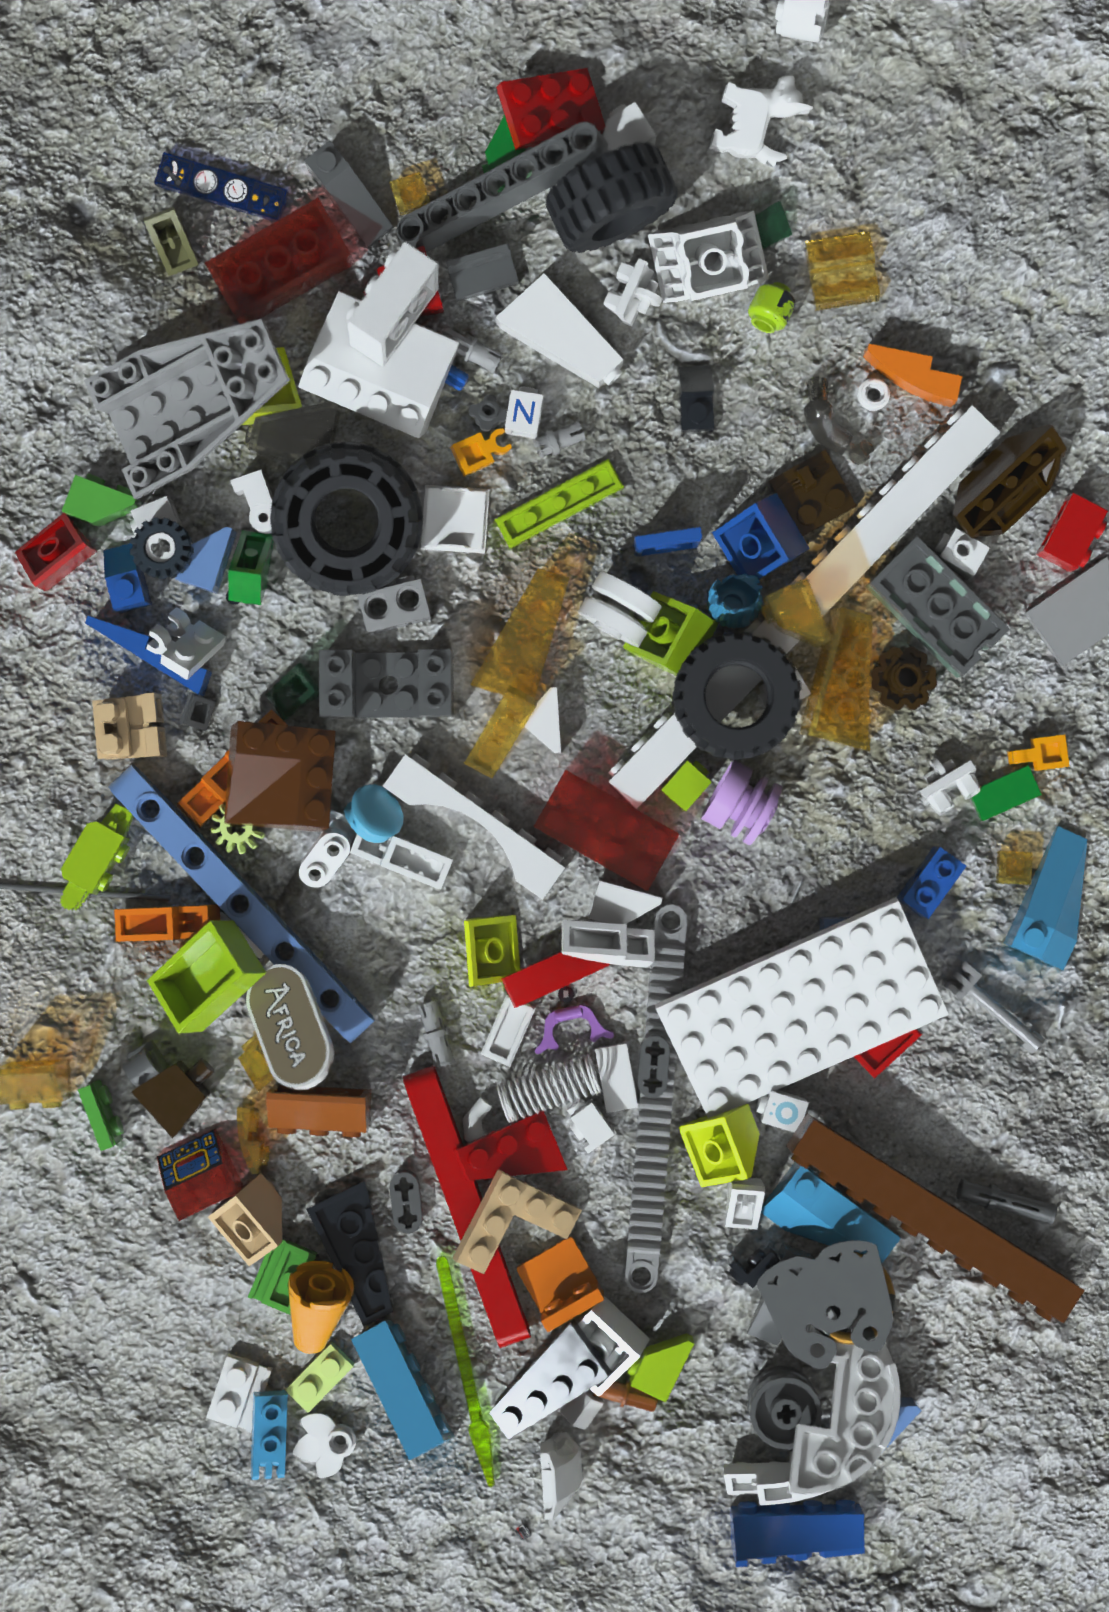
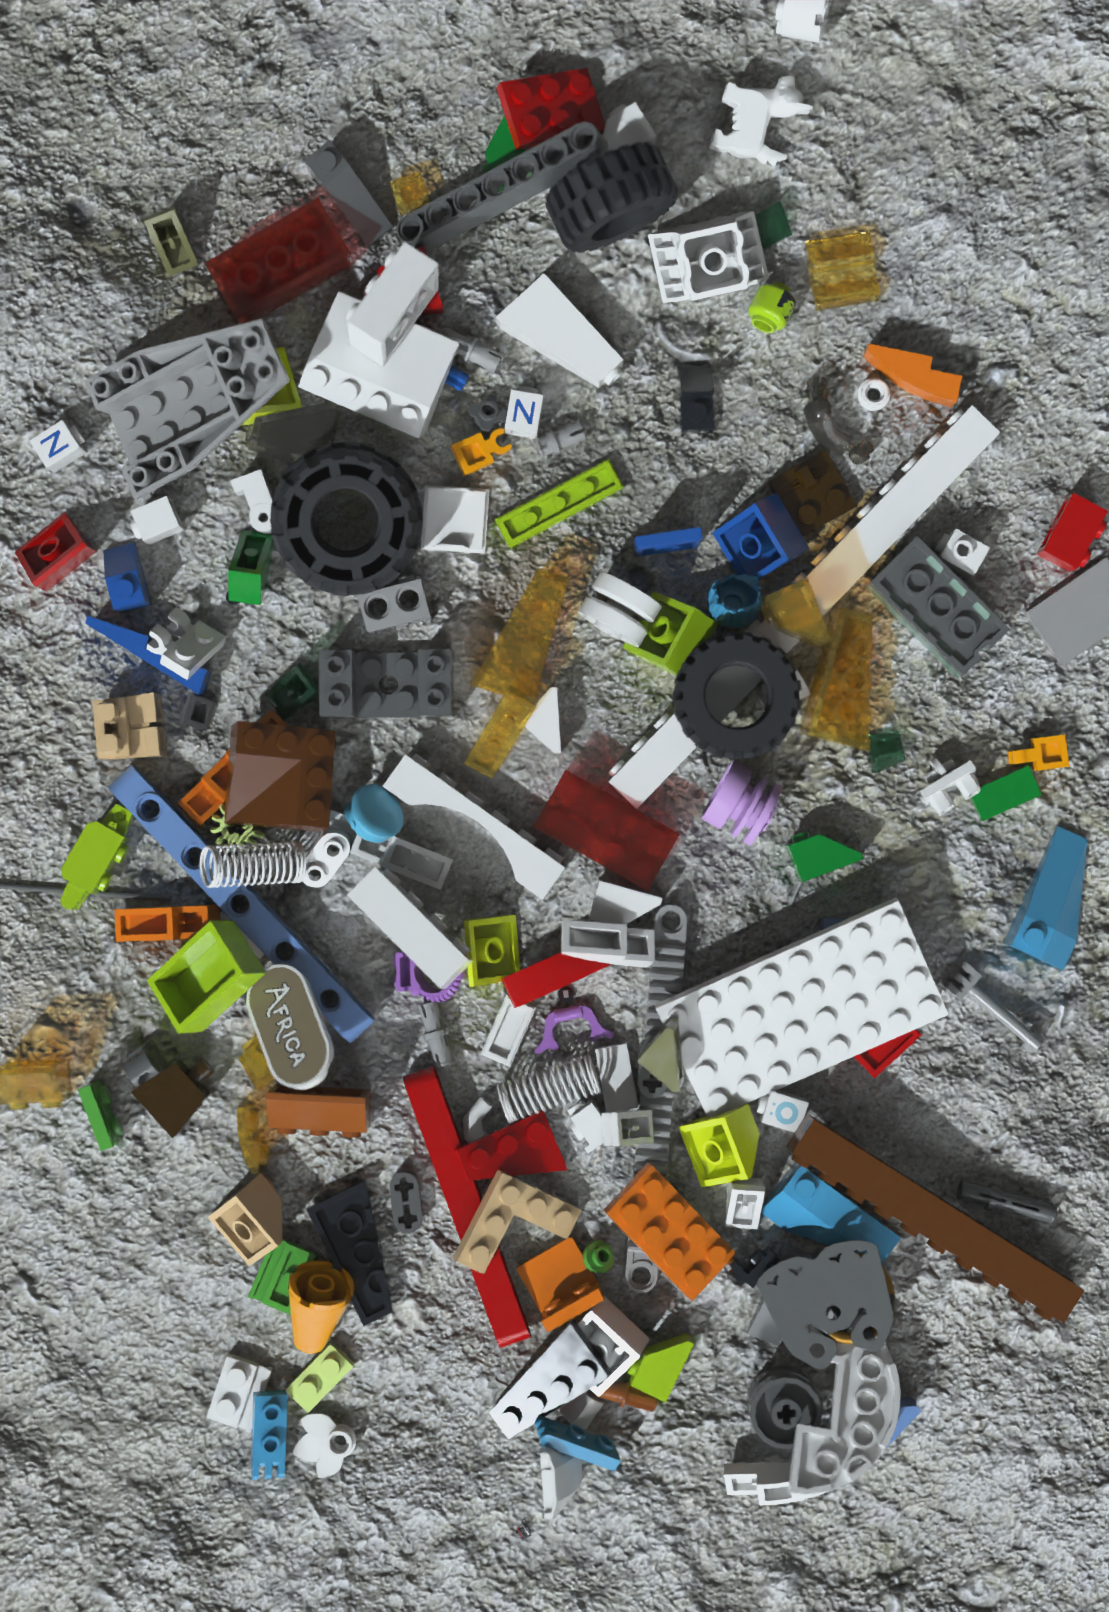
bright green slope [62,473,143,527] -> none
black bush [130,517,194,579] -> none
clear blue tile [154,152,289,223] -> none
slope [157,1128,244,1221] -> none
medium blue slope [175,527,237,594] -> none
dark azure wedge [351,1320,455,1460] -> none
clear neon green piece [436,1256,495,1487] -> none
dark grey panel [446,243,519,302] -> none
white hips [604,258,662,326] -> none
lime brick [660,760,712,812] -> none
blue wedge [730,1500,865,1568] -> none
dark brown plant [870,646,937,711] -> none
blue brick [896,846,967,919] -> none
dark brown wedge [953,424,1067,538] -> none
clear yellow plate [996,851,1033,885] -> none
none -> white brick [29,420,87,473]
none -> white piece [200,841,307,888]
none -> white wedge [347,867,473,989]
none -> medium lavender piece [393,951,466,1002]
none -> dark azure hinge [534,1416,621,1471]
none -> bright green plate [583,1240,614,1274]
none -> white slope [601,1110,654,1147]
none -> orange plate [603,1163,736,1301]
none -> olive slope [637,1017,684,1092]
none -> green slope [785,830,863,882]
none -> clear green slope [867,731,905,773]

